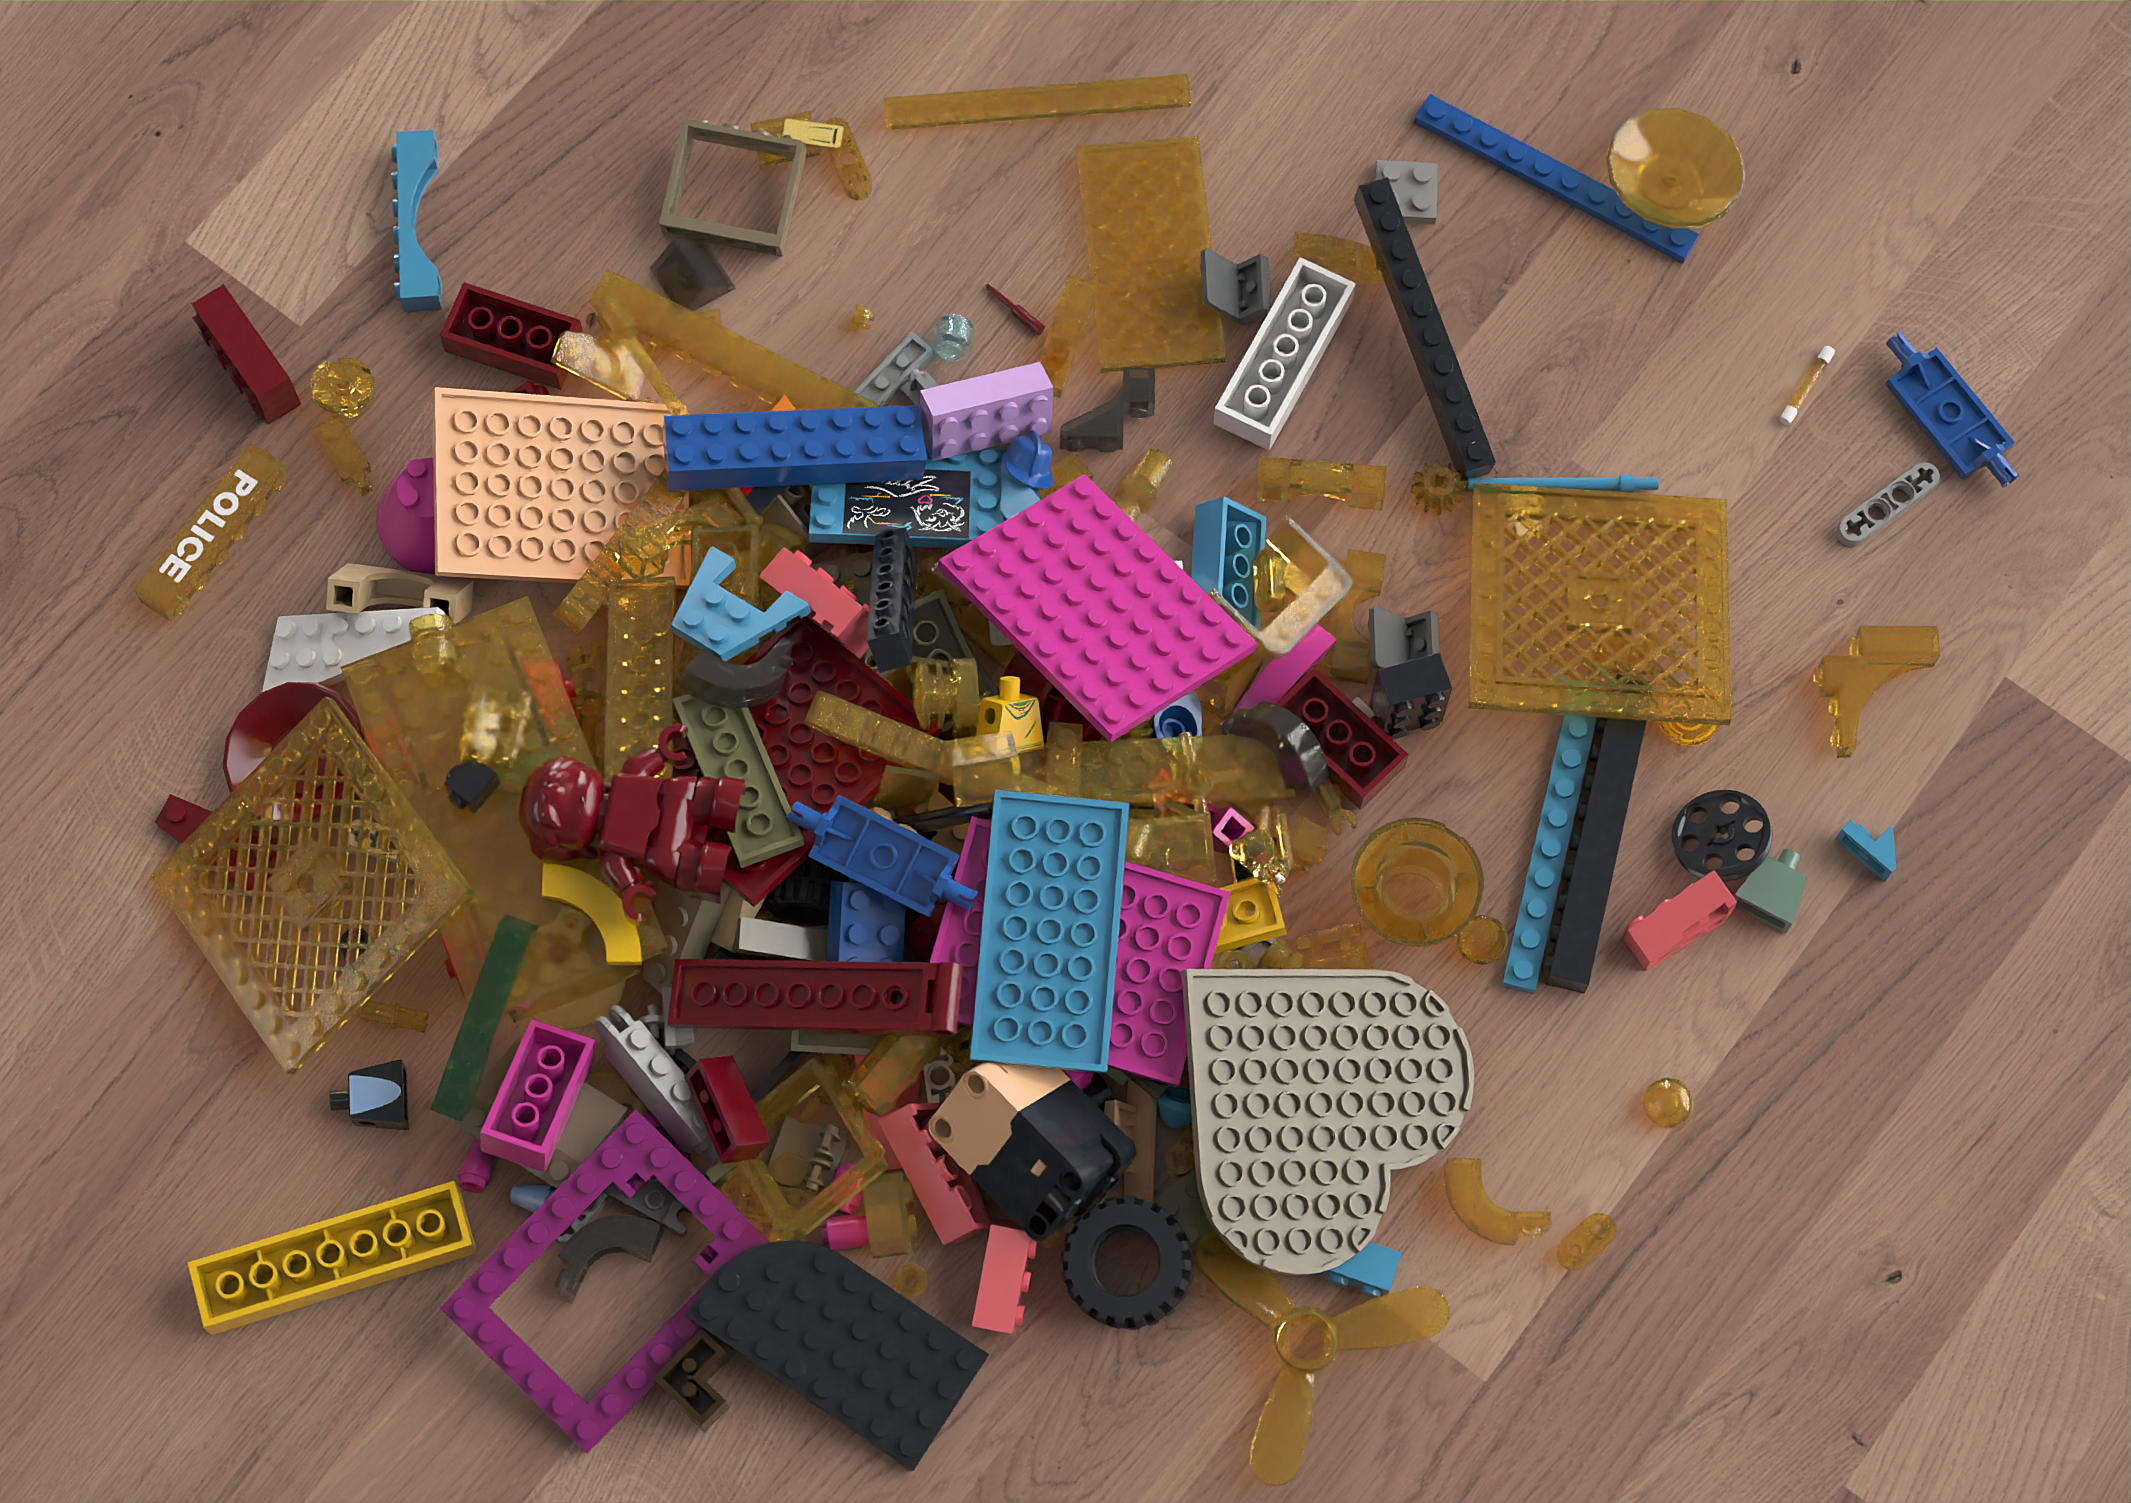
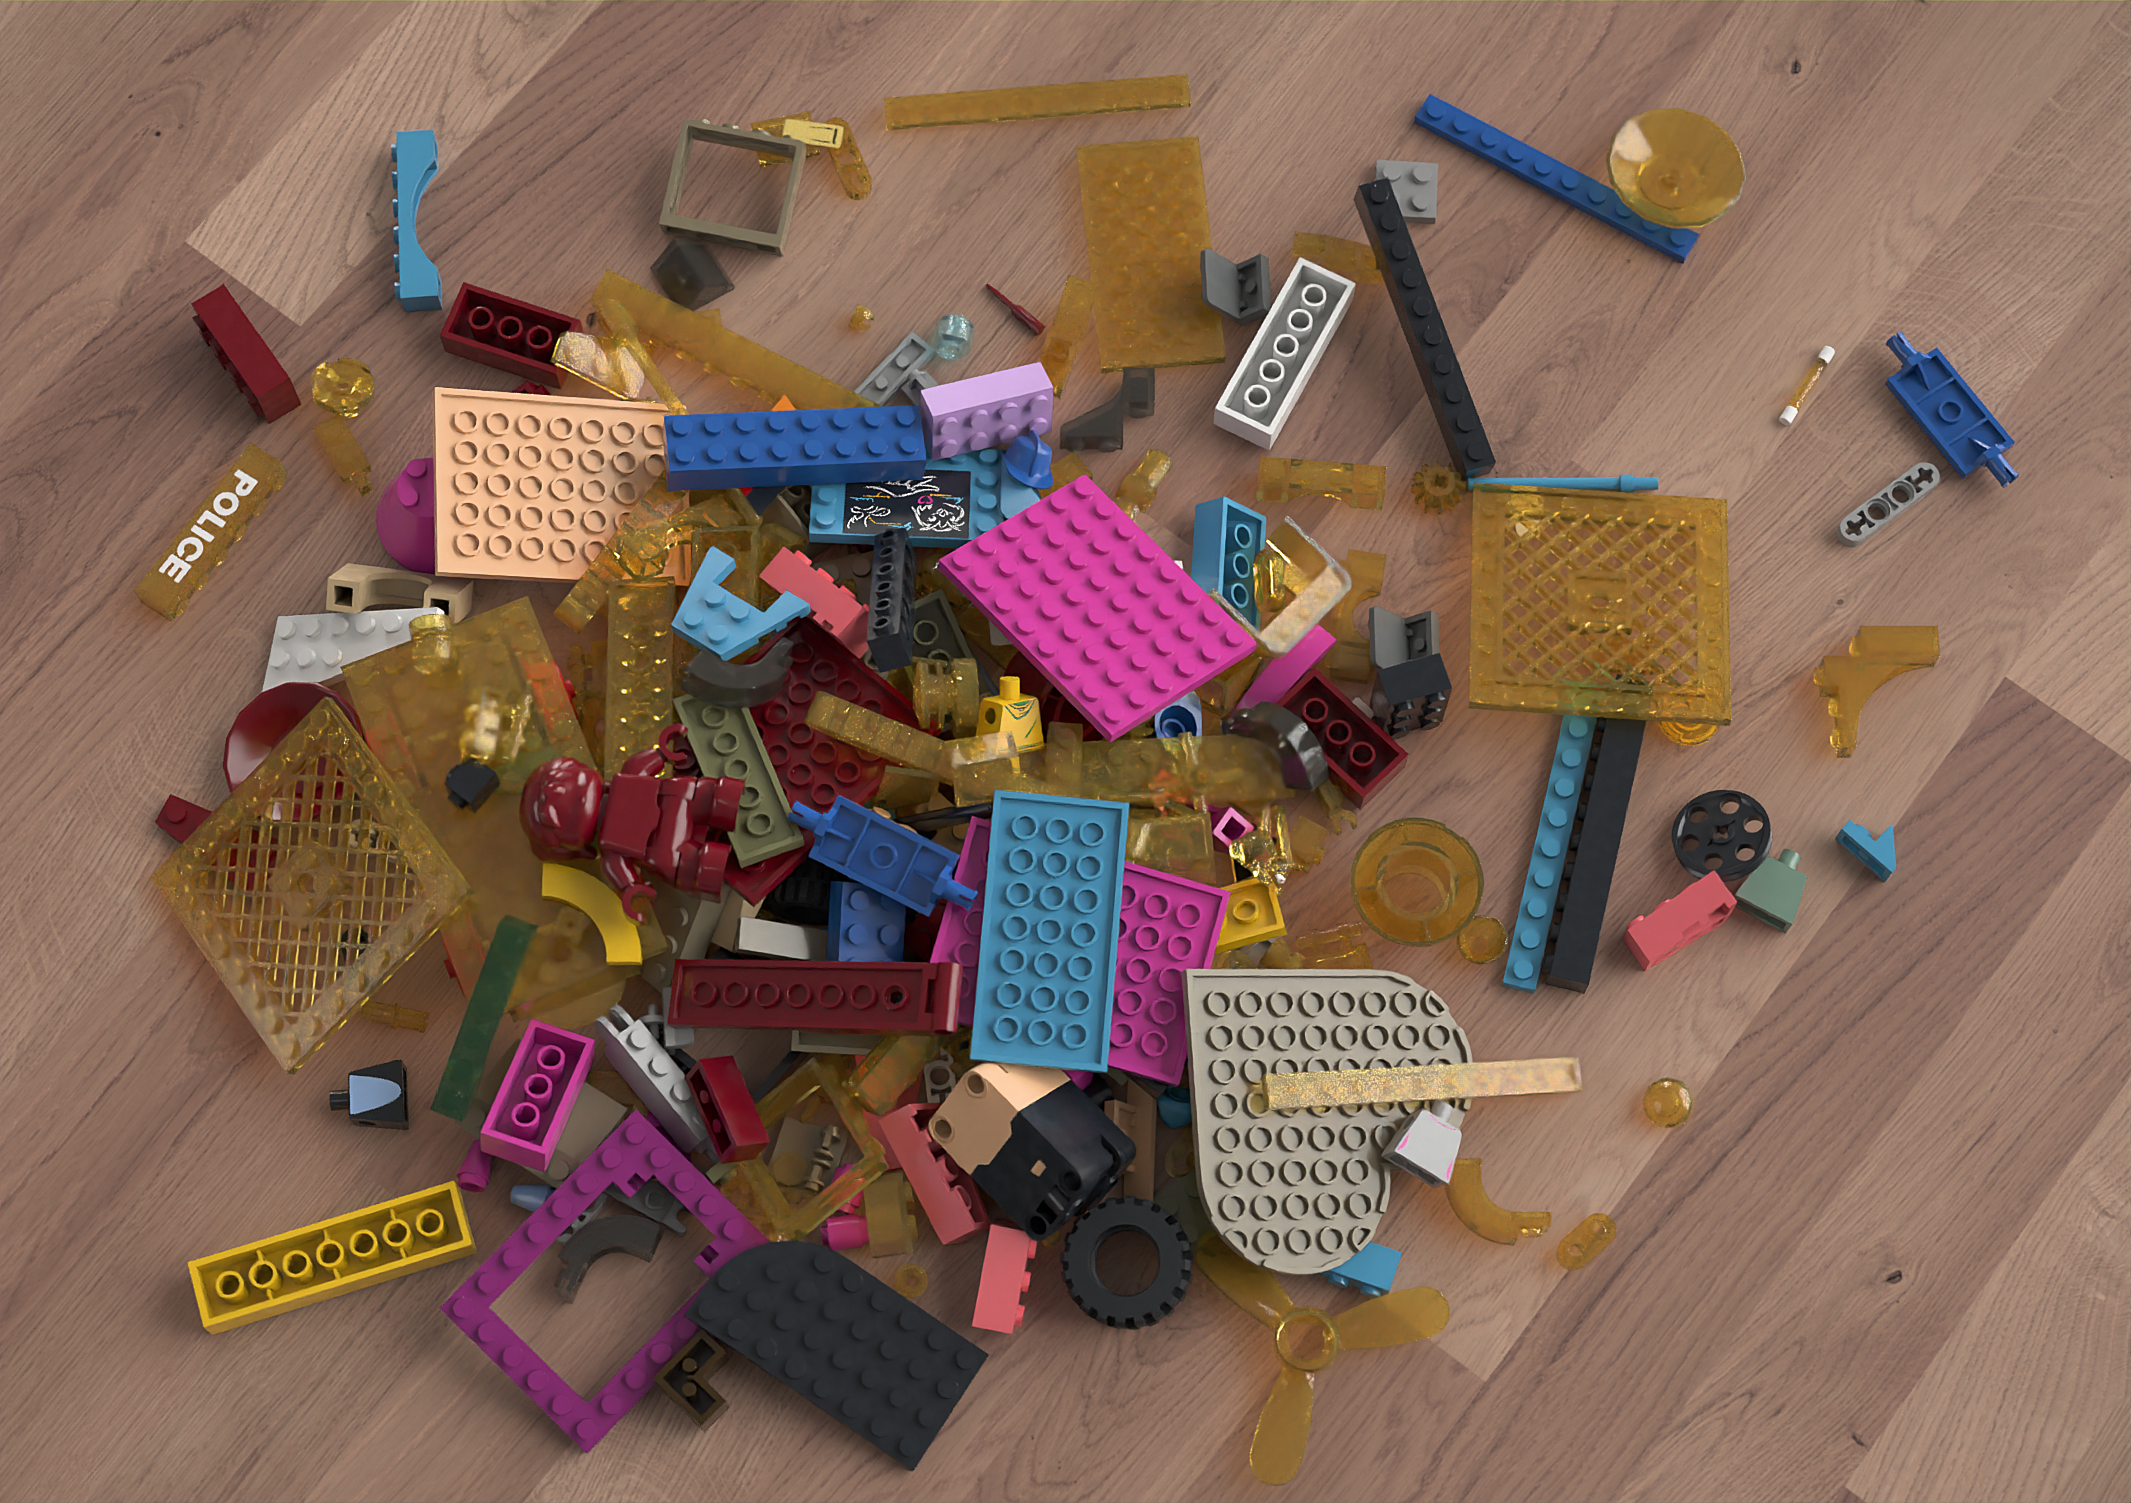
none -> clear yellow plate [1261,1057,1583,1110]
none -> torso [1381,1100,1462,1188]

